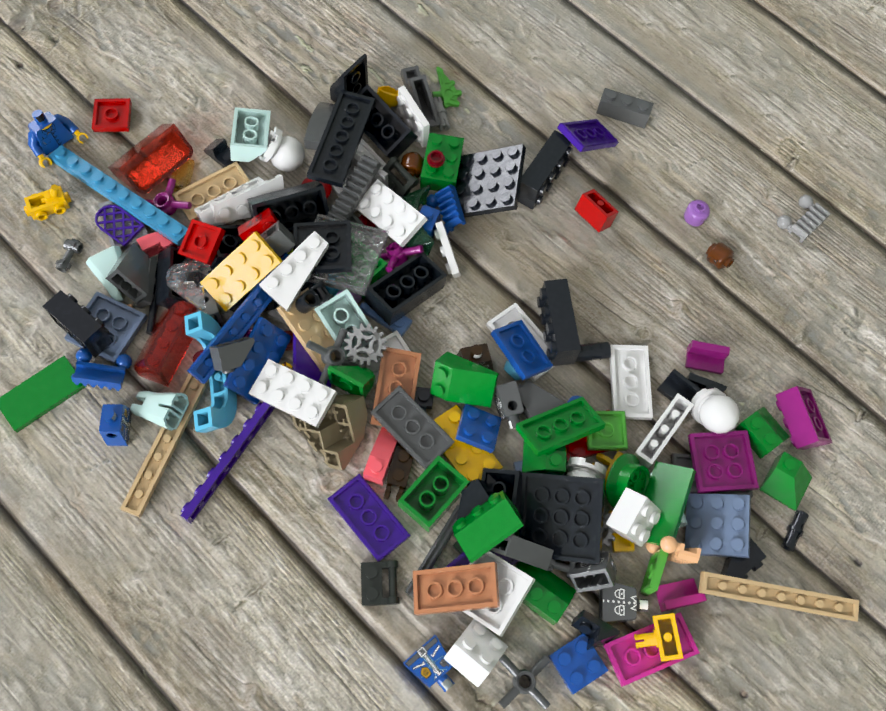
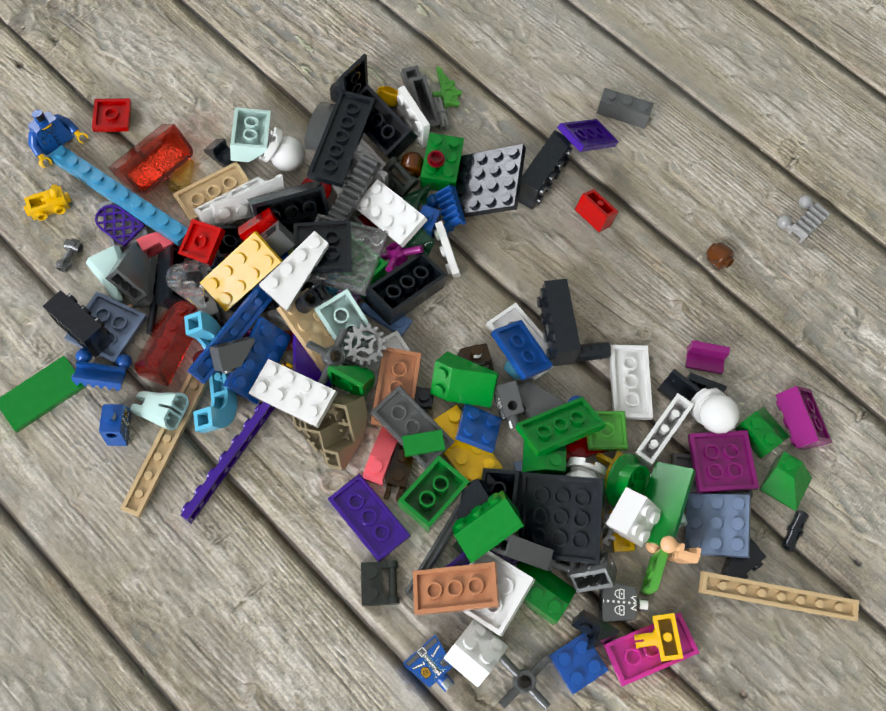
magenta bar [144,178,192,216] -> none
dark pink panel [655,578,707,612] -> none
medium lavender head [684,200,710,227] -> none
none -> green tile [402,430,445,457]

